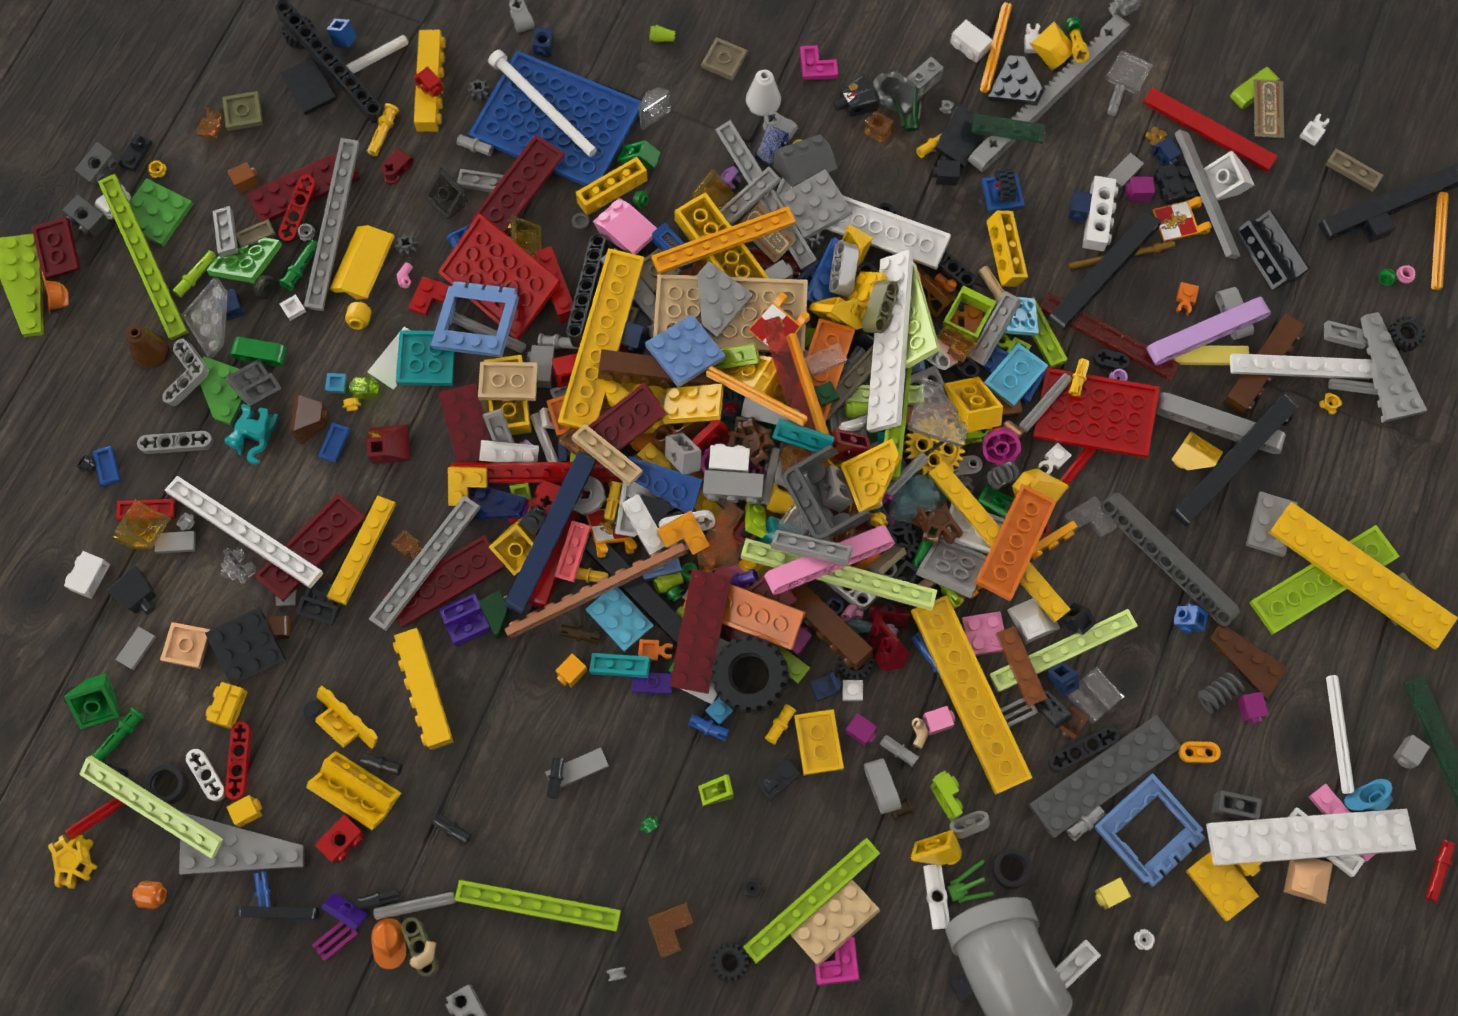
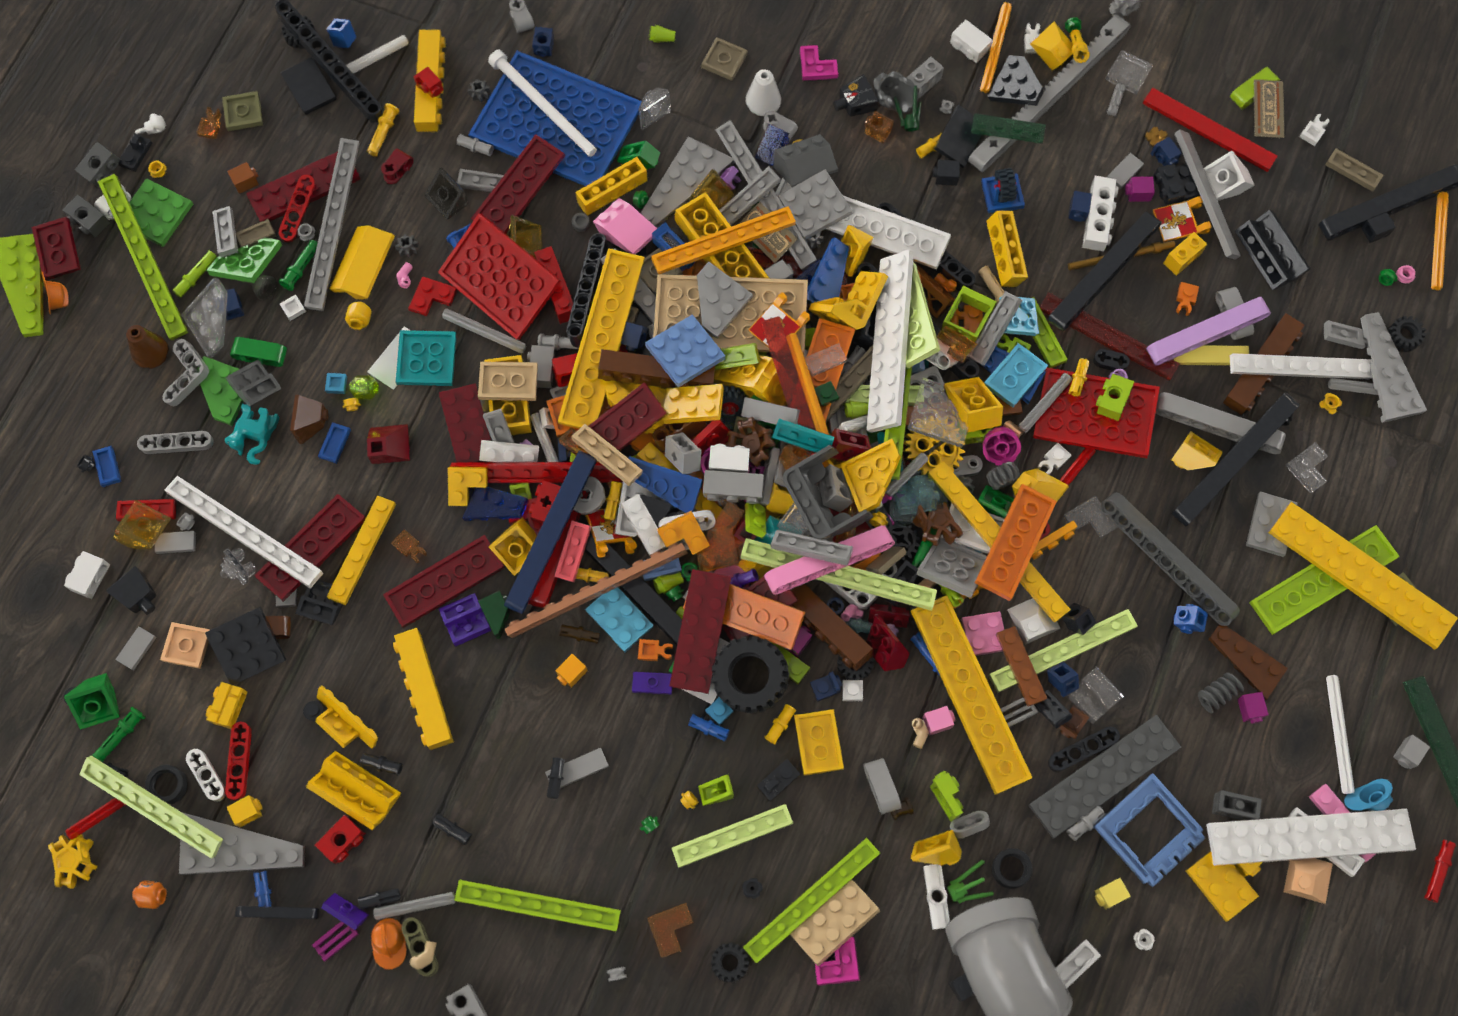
light grey plate [369,496,480,631] -> none
medium blue hinge [431,281,519,358] -> none
black bracket [519,504,548,534] -> none
teal plate [589,653,651,678] -> none
light orange axle [706,366,807,426] -> none
light grey beam [829,240,859,297] -> none
magenta brick [845,713,877,747] -> none
olive beam [862,280,899,333] -> none
light grey axle [880,735,919,767] -> none
light orange plate [1178,742,1221,763] -> none
none -> white piece [135,114,165,135]
none -> light grey wing [640,137,735,228]
none -> yellowish green plate [672,804,793,868]
none -> yellow plate [680,790,699,809]
none -> lime brick [1096,374,1134,421]
none -> yellow brick [1163,232,1207,276]
none -> clear tile [1285,442,1328,494]

